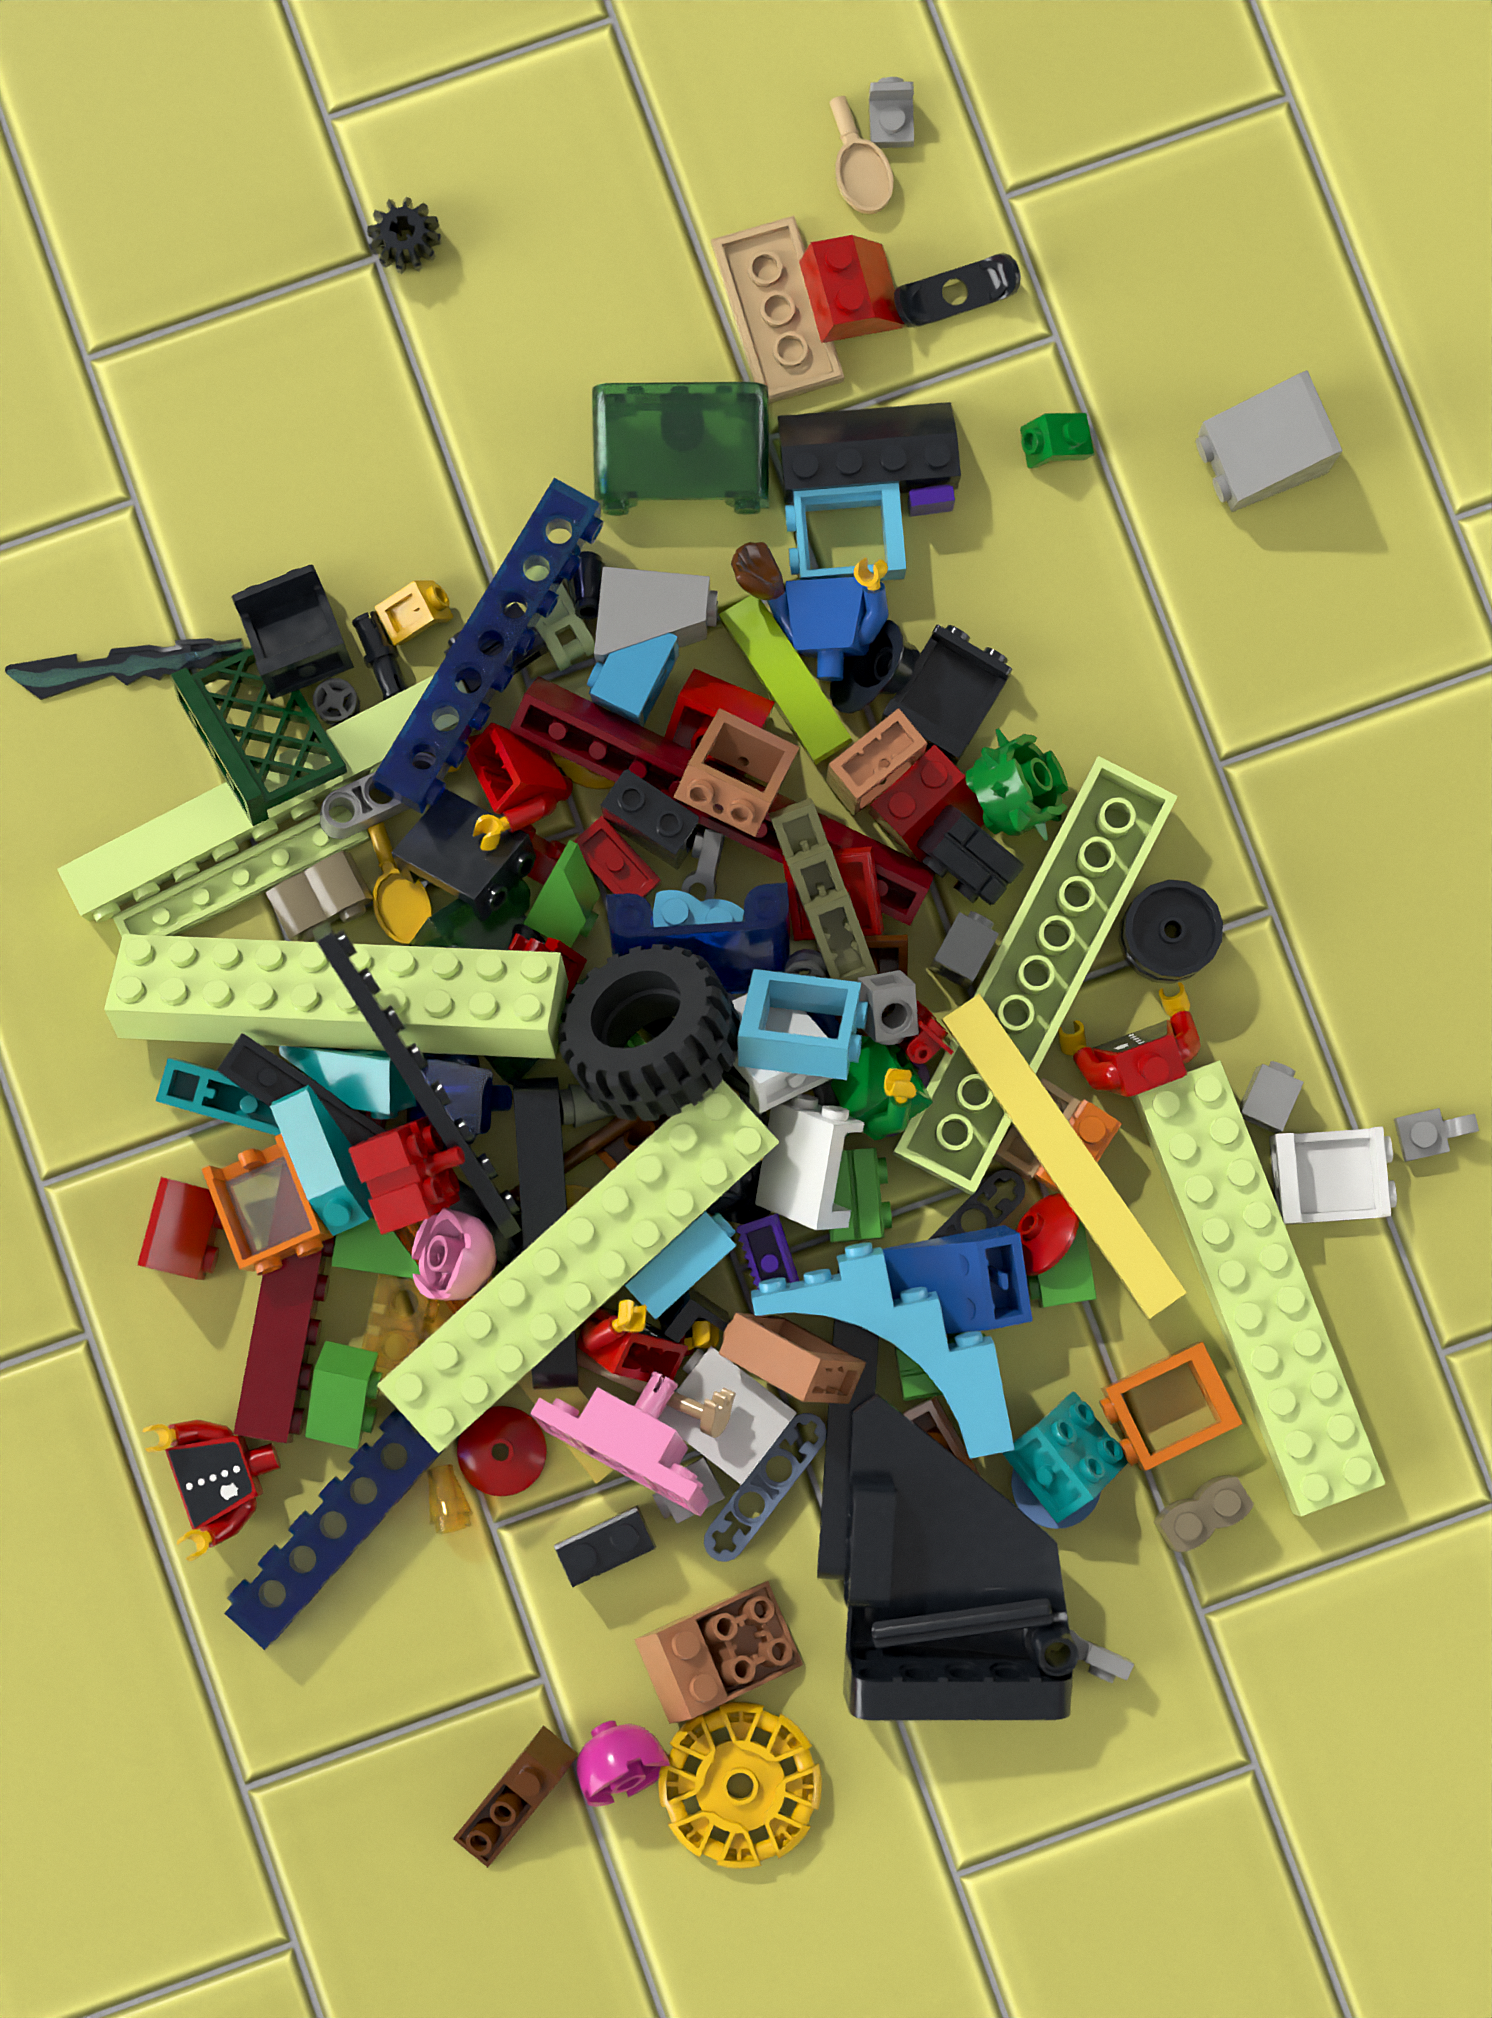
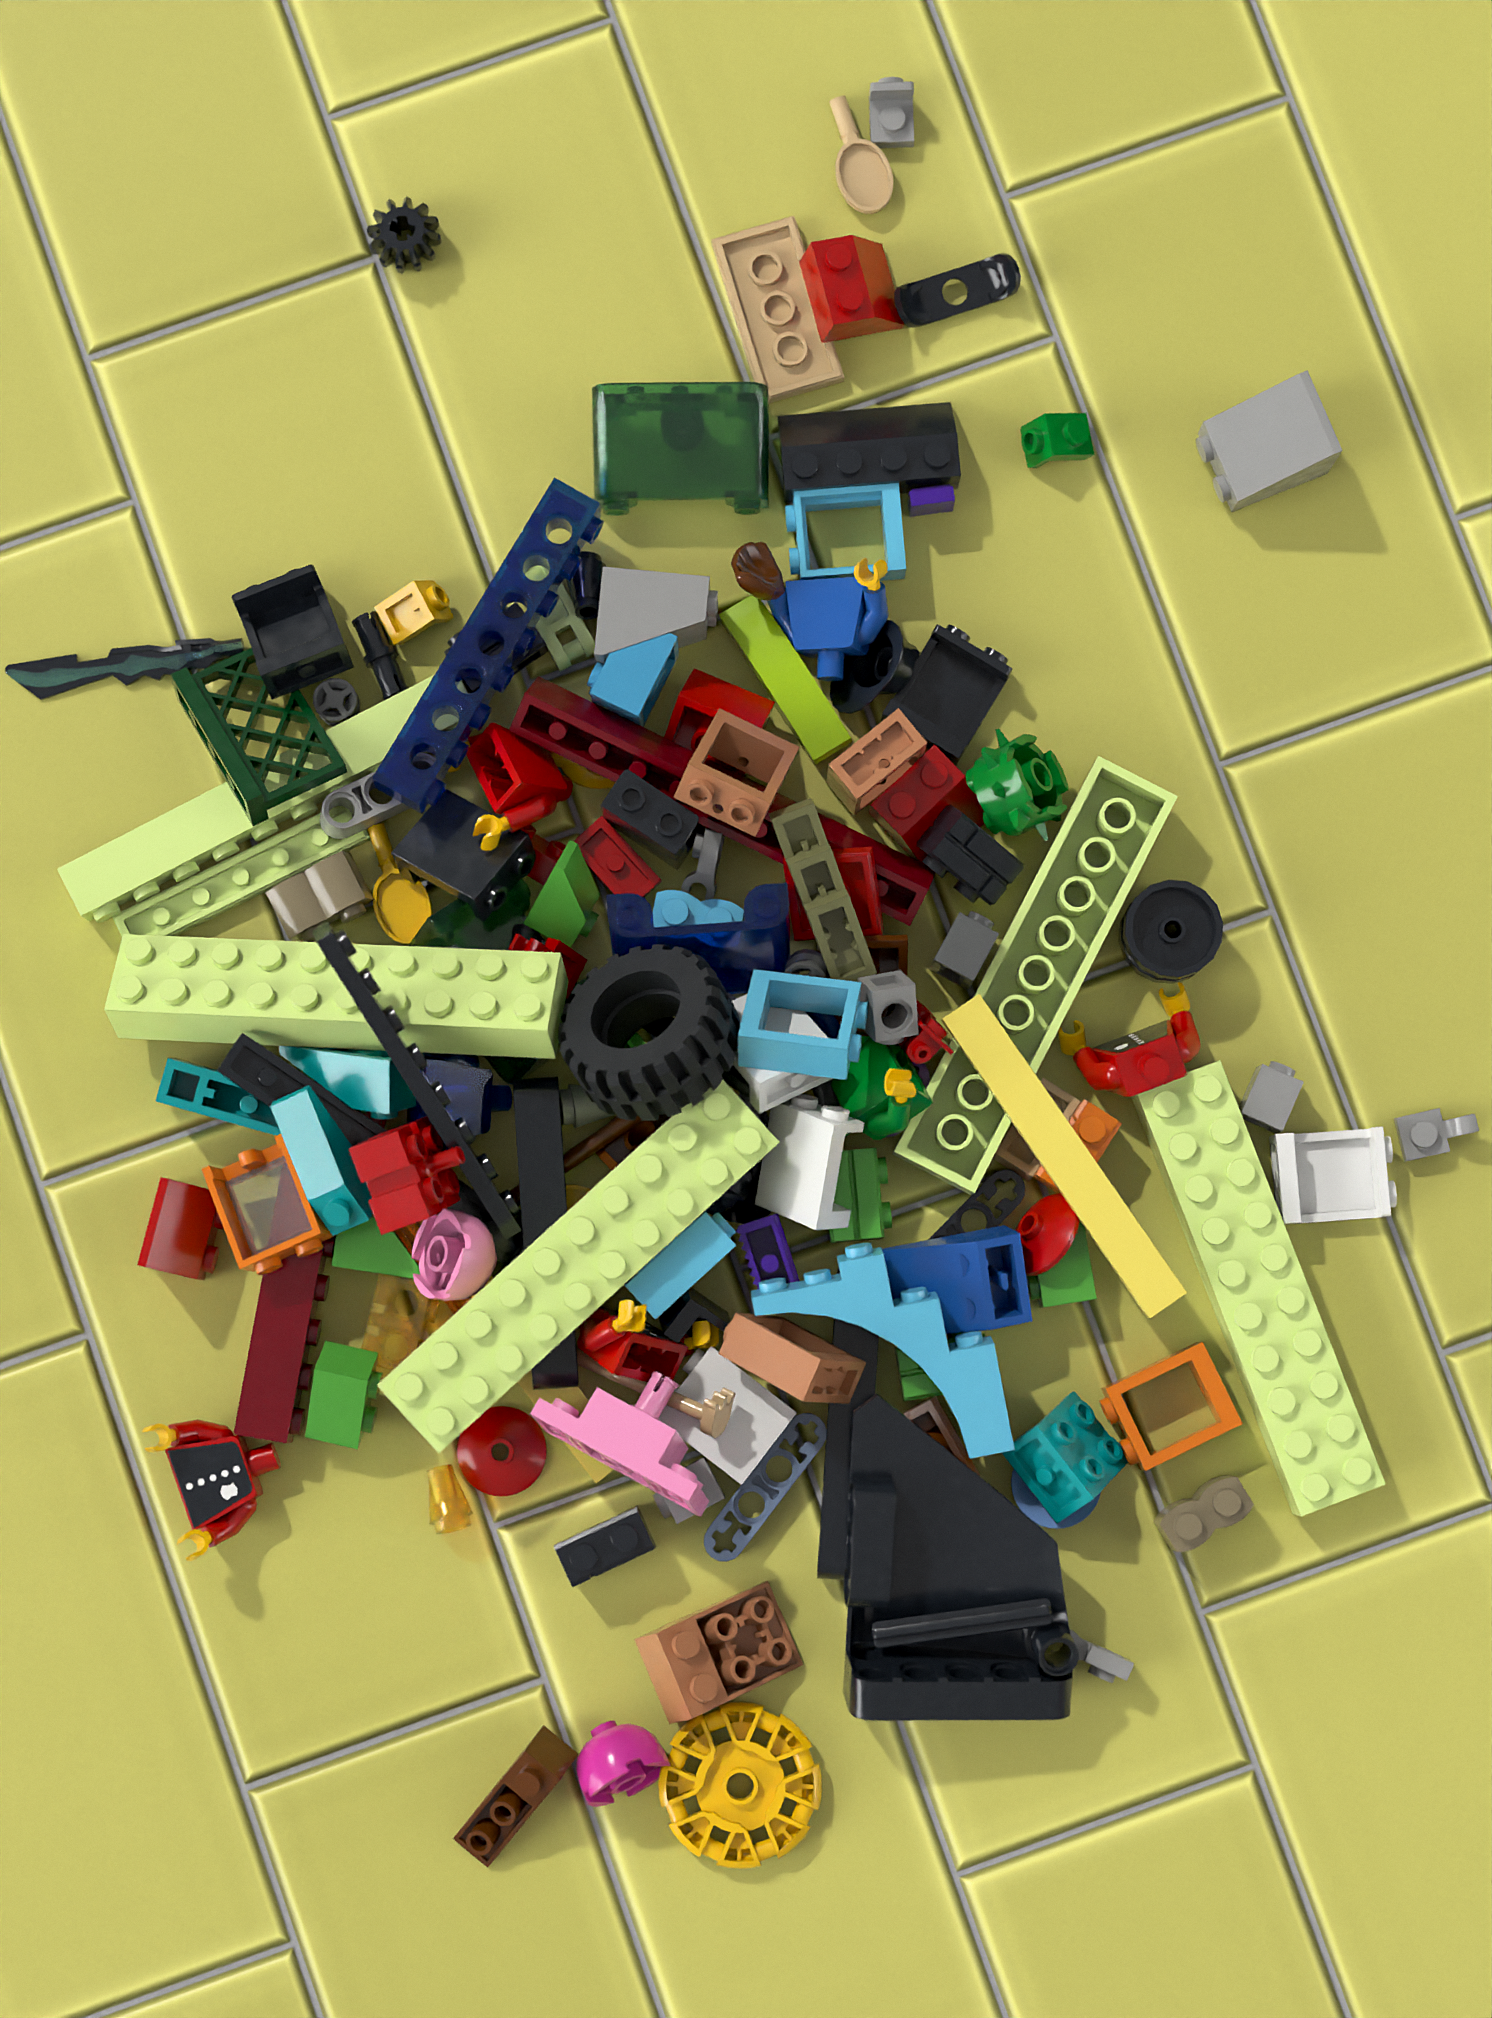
clear blue brick [224,1408,449,1650] -> none

